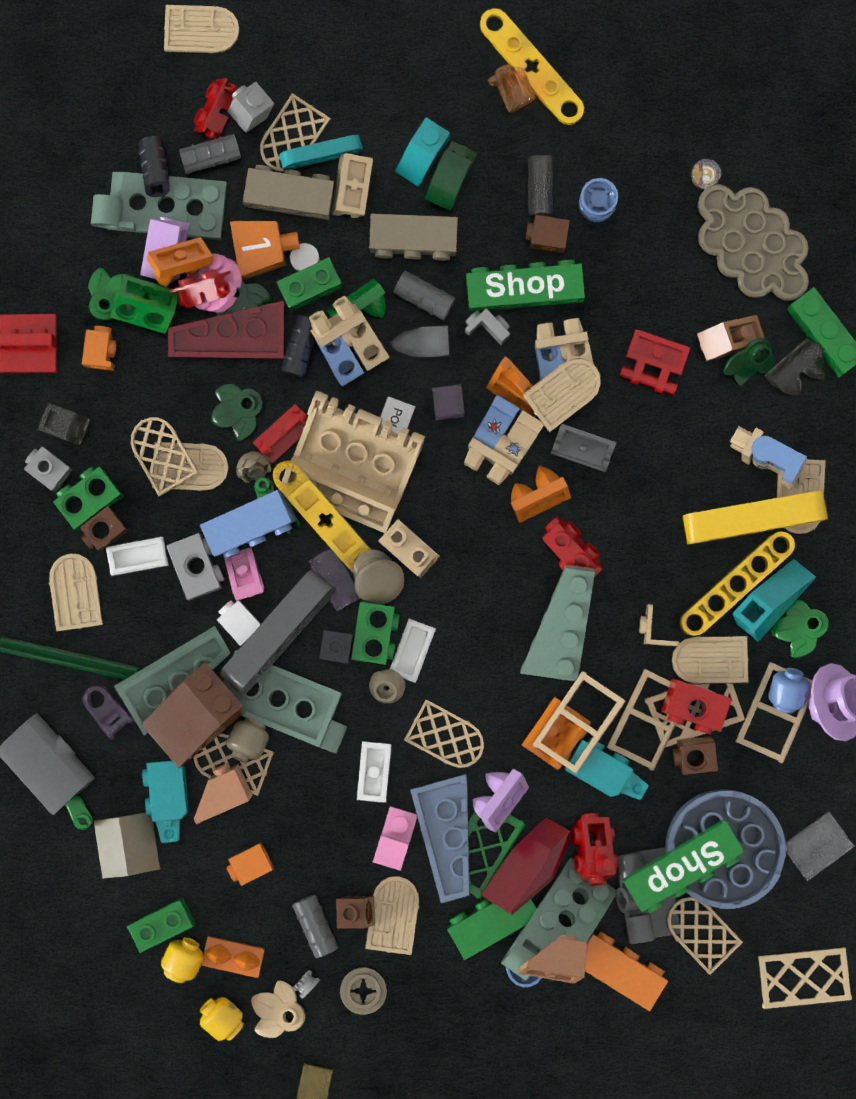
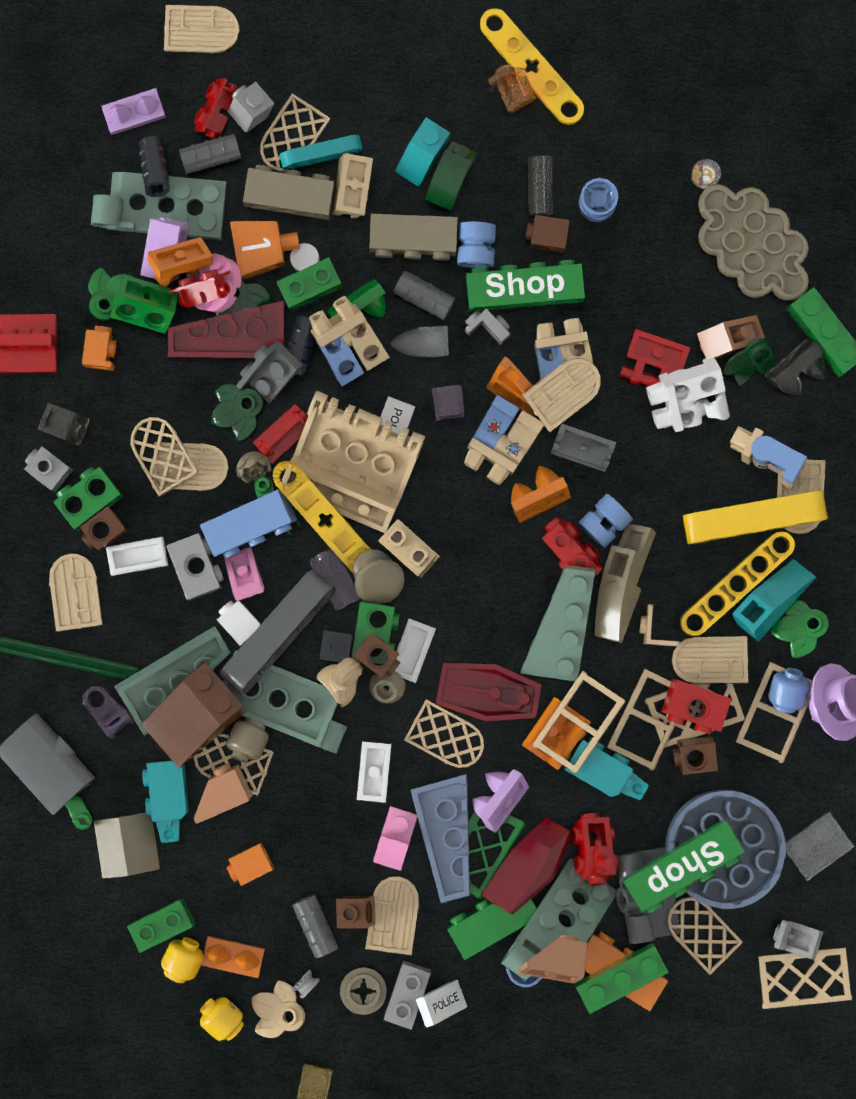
none -> lavender tile [101,88,166,135]
none -> dark grey bracket [236,341,303,404]
none -> tan hair [316,657,363,707]
none -> reddish brown brick [354,633,401,678]
none -> light grey brick [384,960,431,1030]
none -> white tile [416,980,467,1027]
none -> dark red piece [436,663,542,721]
none -> medium blue wheel [457,222,496,268]
none -> green brick [574,943,669,1014]
none -> medium blue wheel [578,494,633,548]
none -> dark tan slope [595,524,656,643]
none -> white hips [646,356,730,432]
none -> light grey bracket [773,920,823,960]

